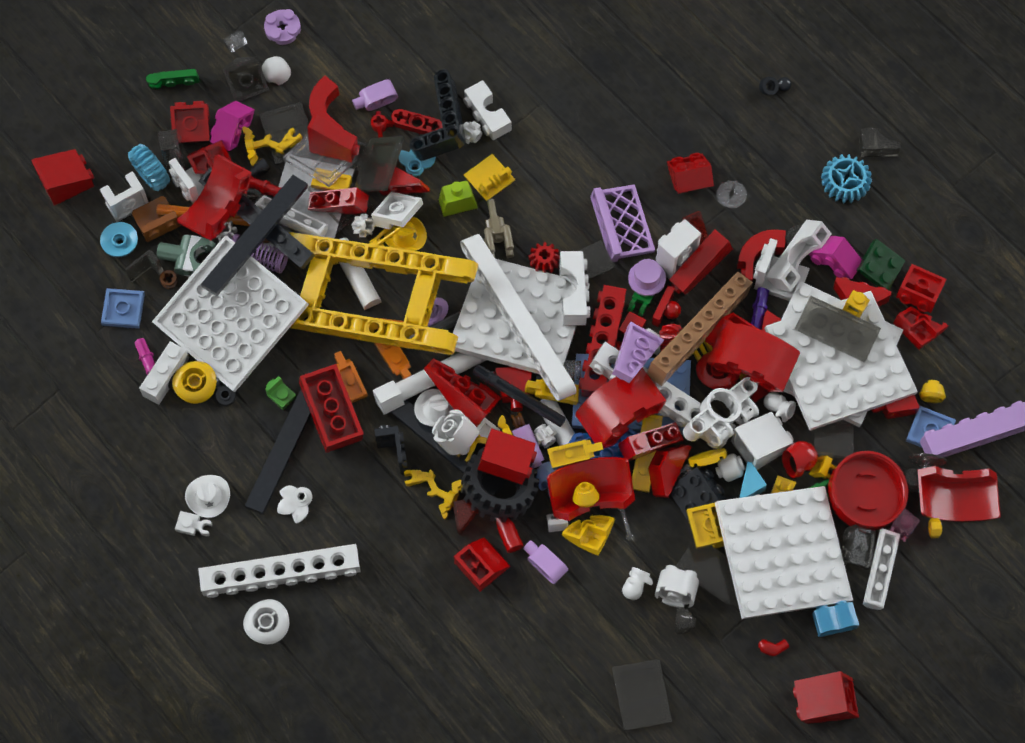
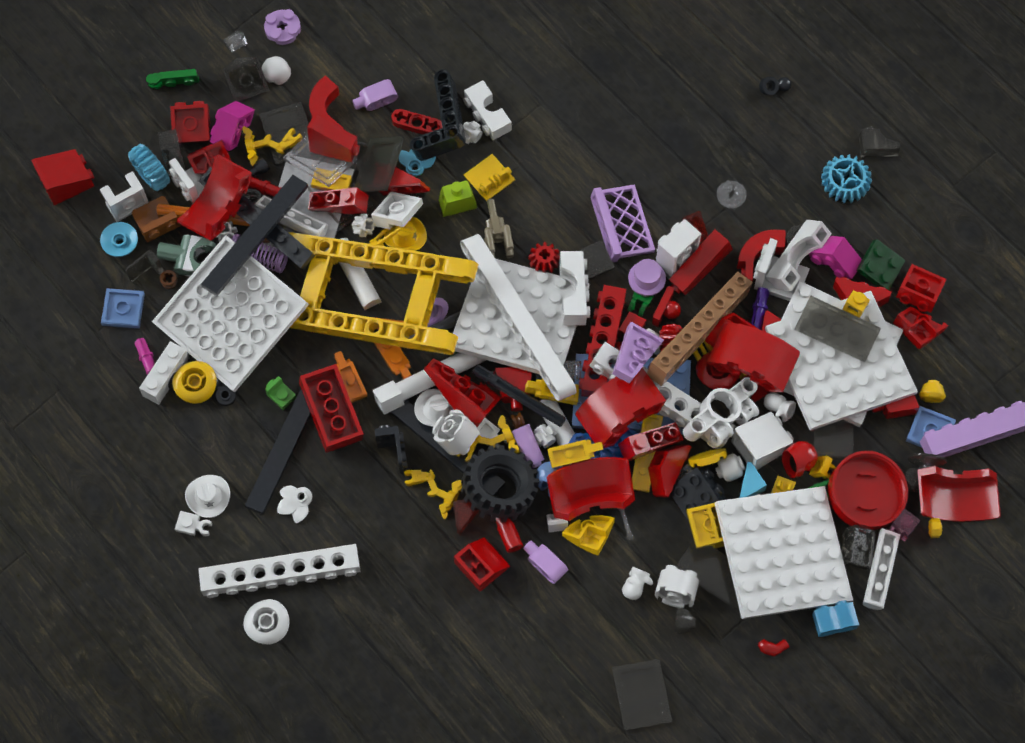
red piece [371,111,393,140] -> none
red brick [477,428,537,485] -> none
yellow cone [573,482,599,507] -> none
red slope [667,153,714,194] -> none
red slope [793,671,859,724] -> none

